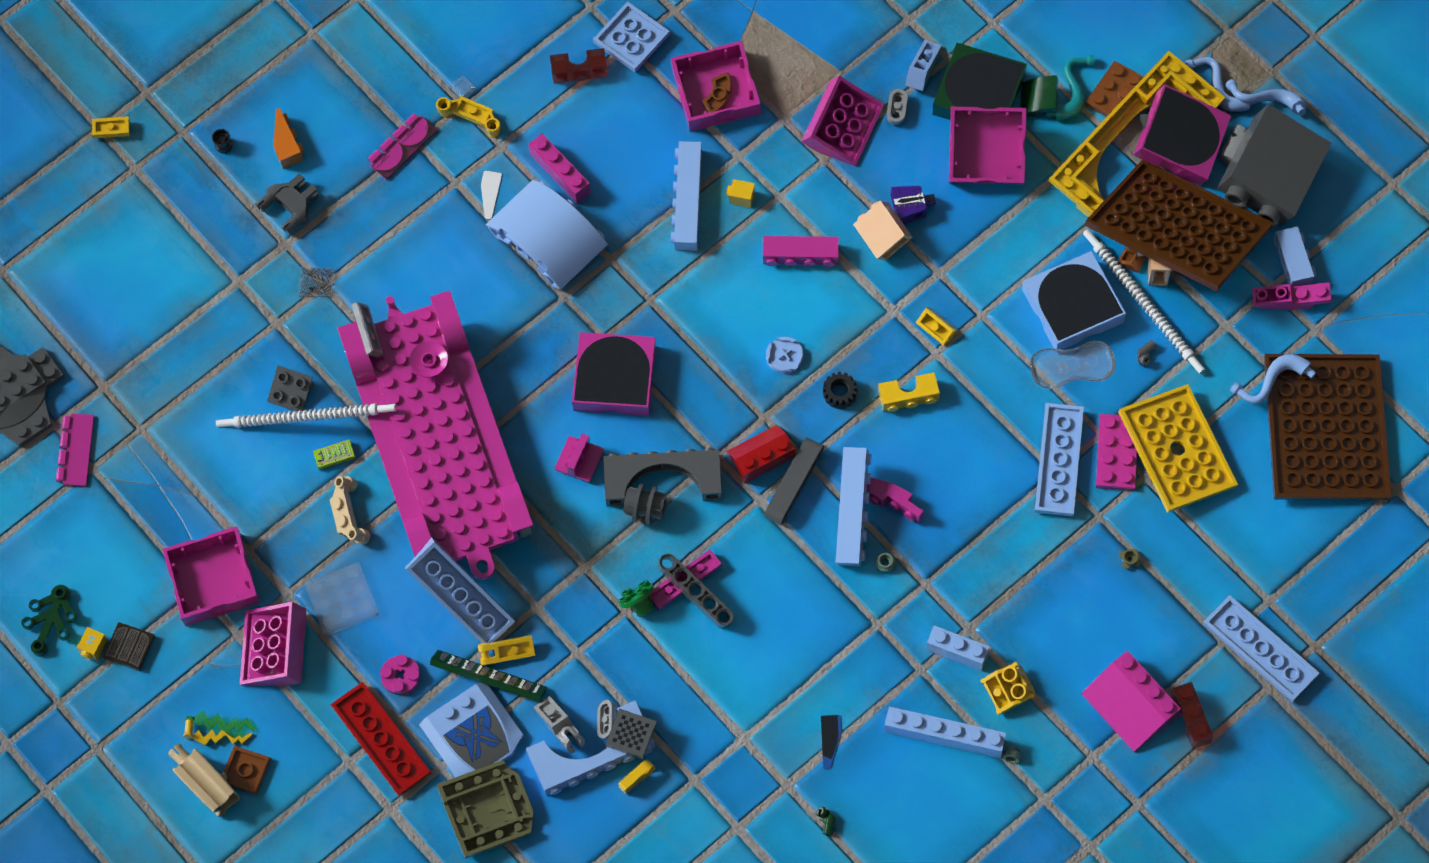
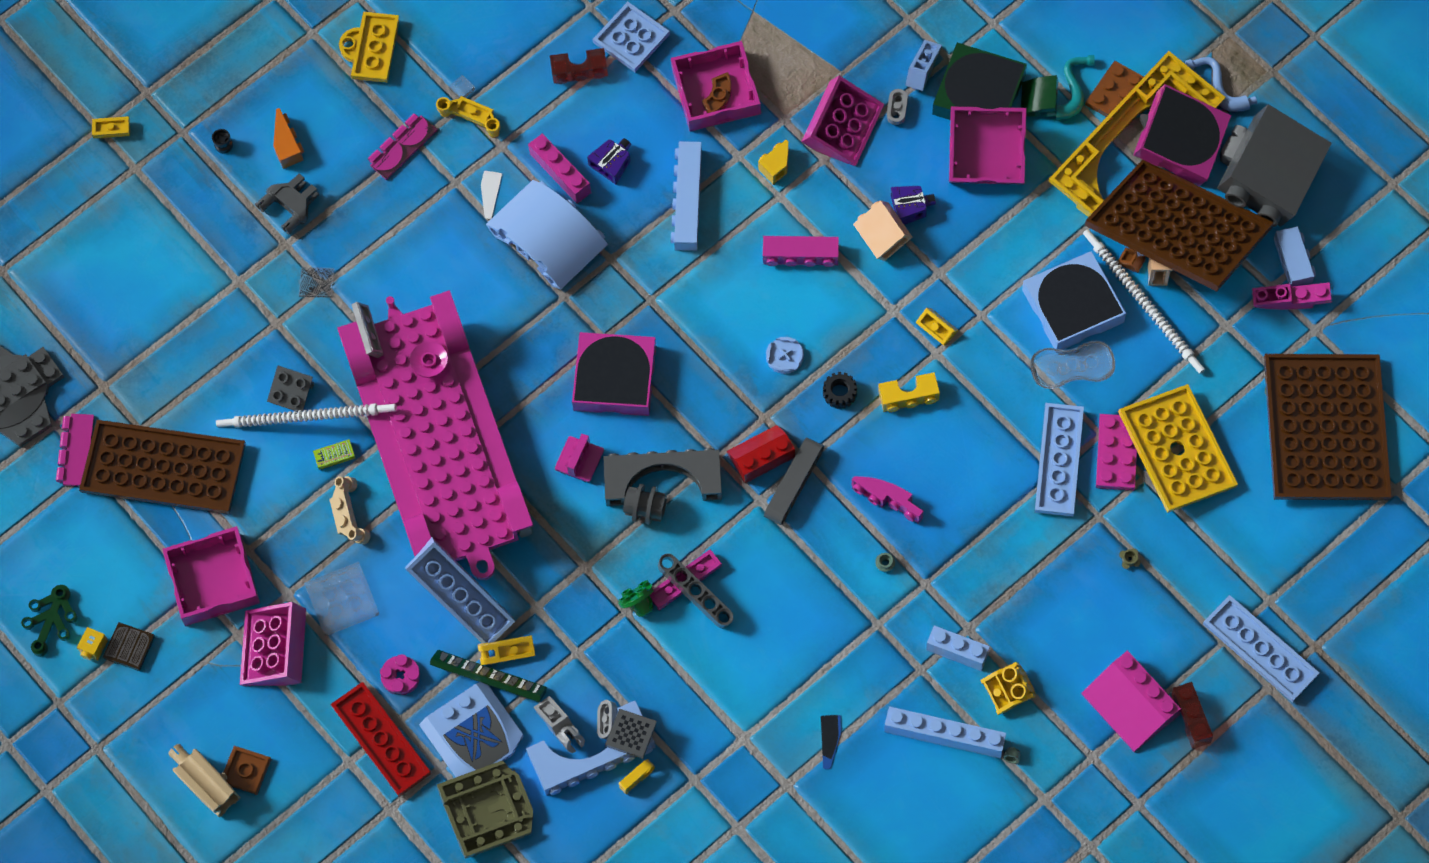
piece [183,711,255,746] -> none
yellow brick [726,179,755,208] -> none
dark green arm [816,807,836,836] -> none
light blue brick [836,447,872,566] -> none
dark grey arm [1137,340,1157,366] -> none
light blue animal [1226,79,1306,115] -> none
light blue animal [1230,354,1316,404] -> none
none -> reddish brown plate [79,420,246,514]
none -> yellow plate [339,12,400,83]
none -> dark purple torso [587,138,631,185]
none -> yellow slope [758,140,789,184]

